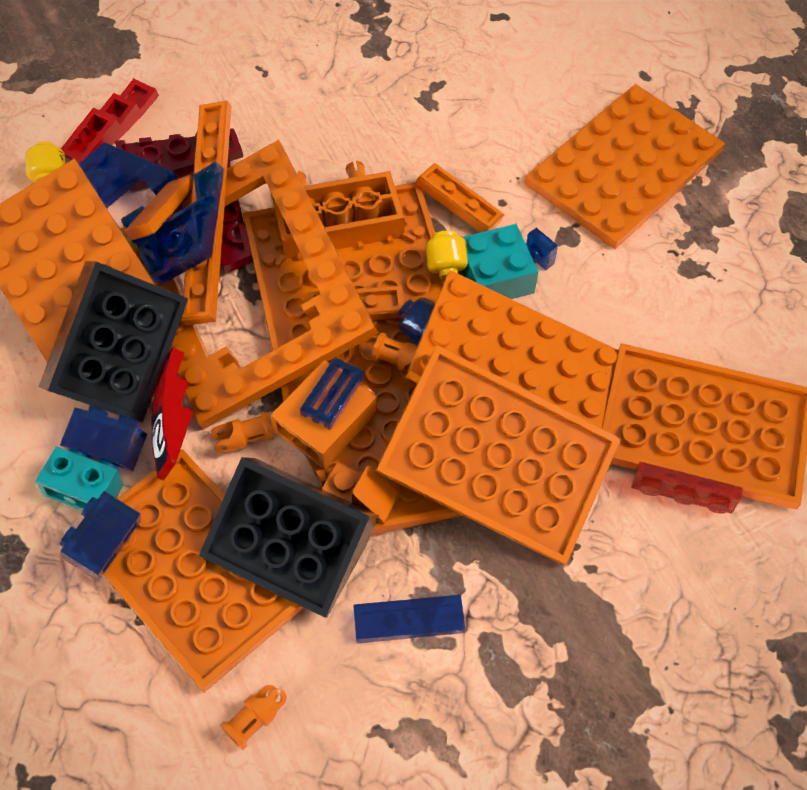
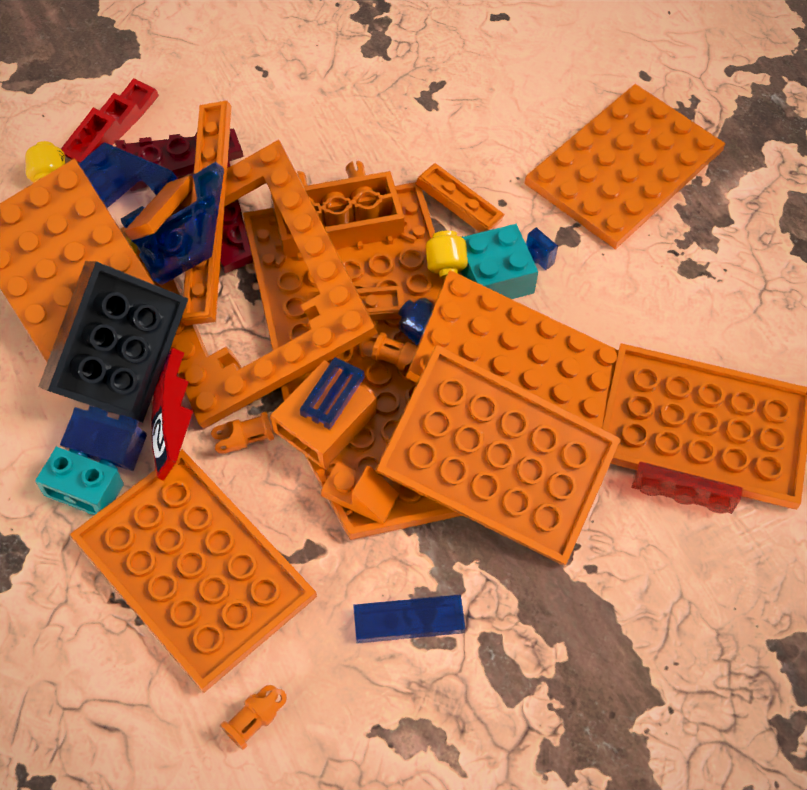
clear blue brick [59,491,141,581] -> none
black slope [199,457,379,618] -> none

